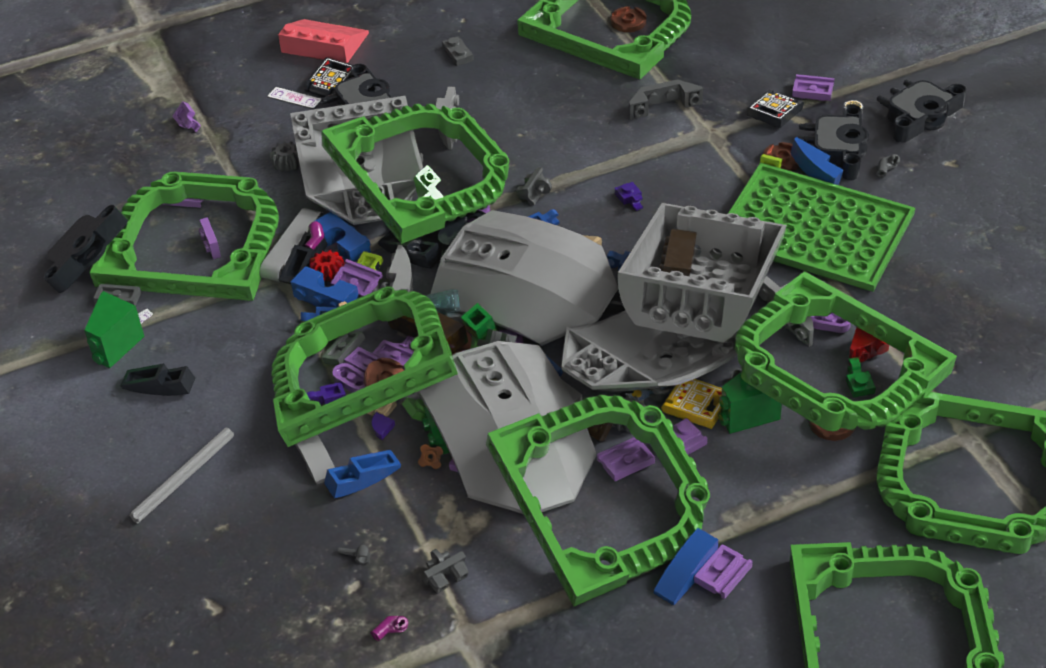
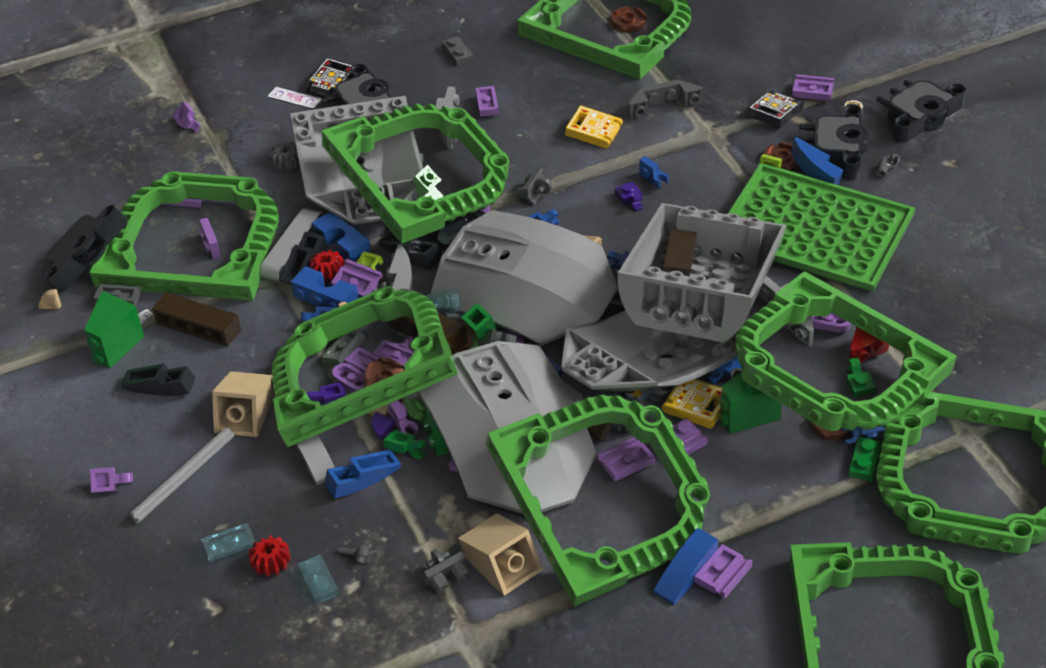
coral slope [278,19,369,63] -> none
magenta arm [305,221,324,250] -> none
magenta arm [371,616,408,641] -> none
dark orange plate [418,444,443,469] -> none
none -> tan tile [39,289,61,310]
none -> medium lavender plate [90,467,133,493]
none -> dark brown brick [152,292,241,347]
none -> clear light blue plate [202,523,255,562]
none -> tan slope [212,371,274,437]
none -> red gear [248,535,291,577]
none -> clear light blue plate [298,554,339,604]
none -> green plate [384,430,426,460]
none -> medium lavender plate [386,400,418,434]
none -> tan slope [458,513,543,596]
none -> medium lavender plate [476,86,499,117]
none -> yellow container [565,105,623,148]
none -> blue plate [639,156,669,188]
none -> blue plate [707,357,742,384]
none -> blue plate [841,426,885,444]
none -> green plate [849,437,882,482]

